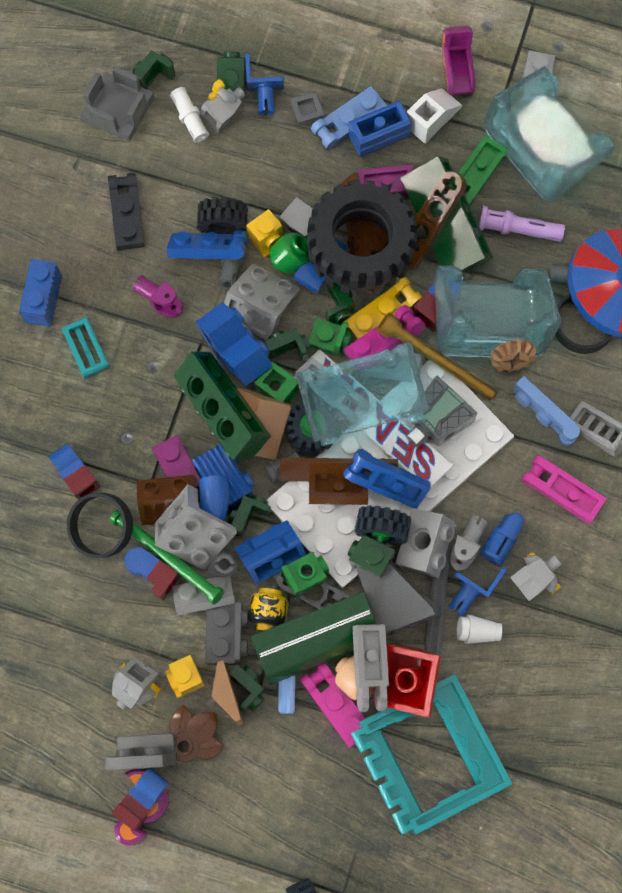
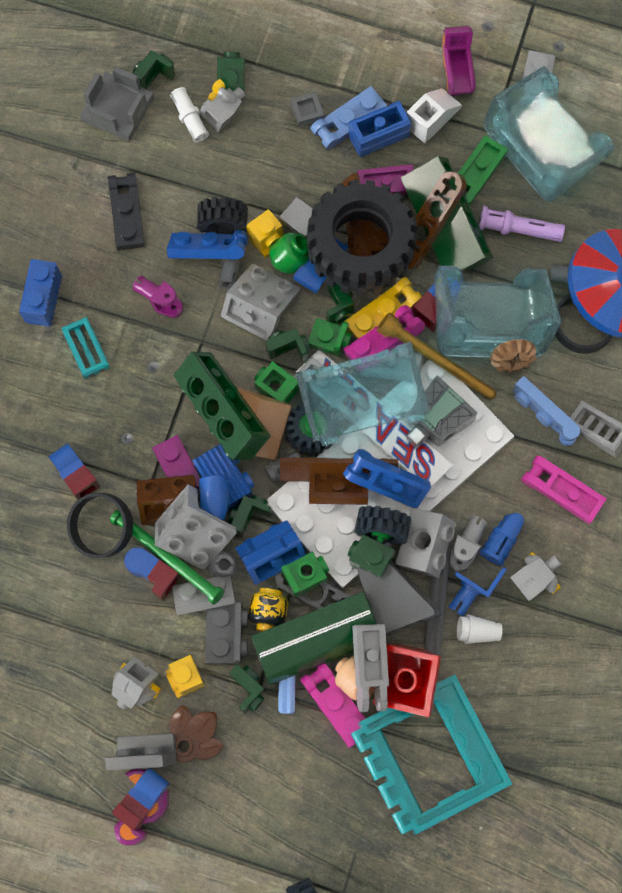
blue brick [195,302,272,387] -> none
medium nougat slope [211,660,244,726] -> none
blue bracket [245,53,284,115] -> none

